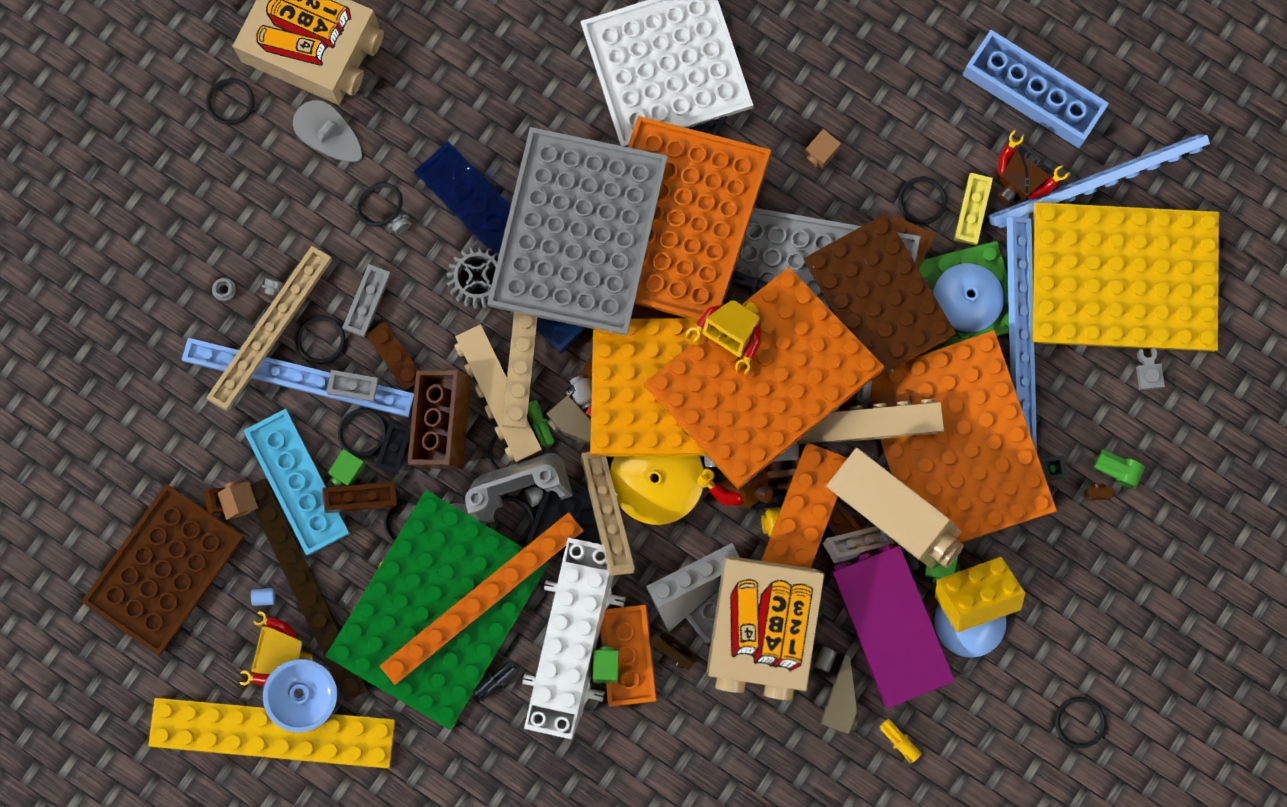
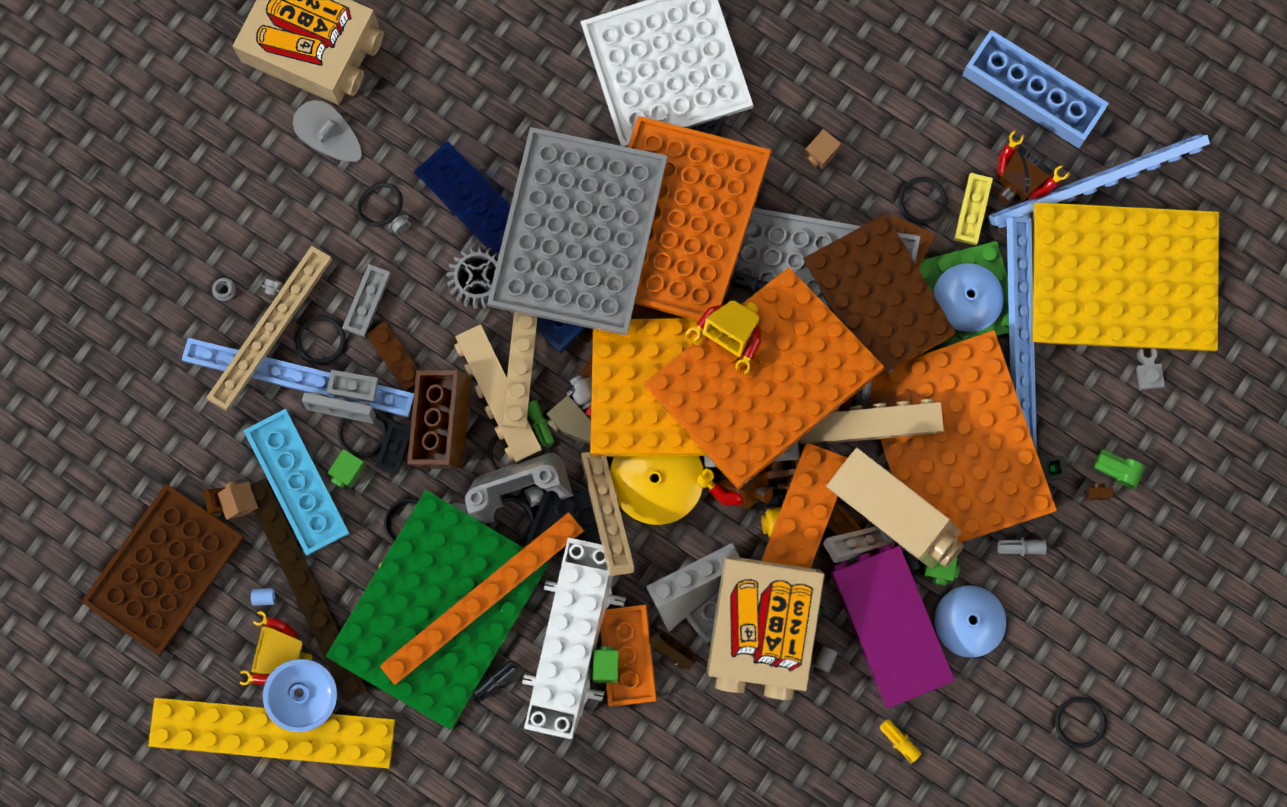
black tyre [206,78,254,125] -> none
reddish brown plate [322,482,397,513] -> none
dark tan slope [819,655,859,734] -> none
yellow brick [935,557,1025,633] -> none
none -> light grey plate [302,392,376,424]
none -> light grey axle [997,537,1046,556]

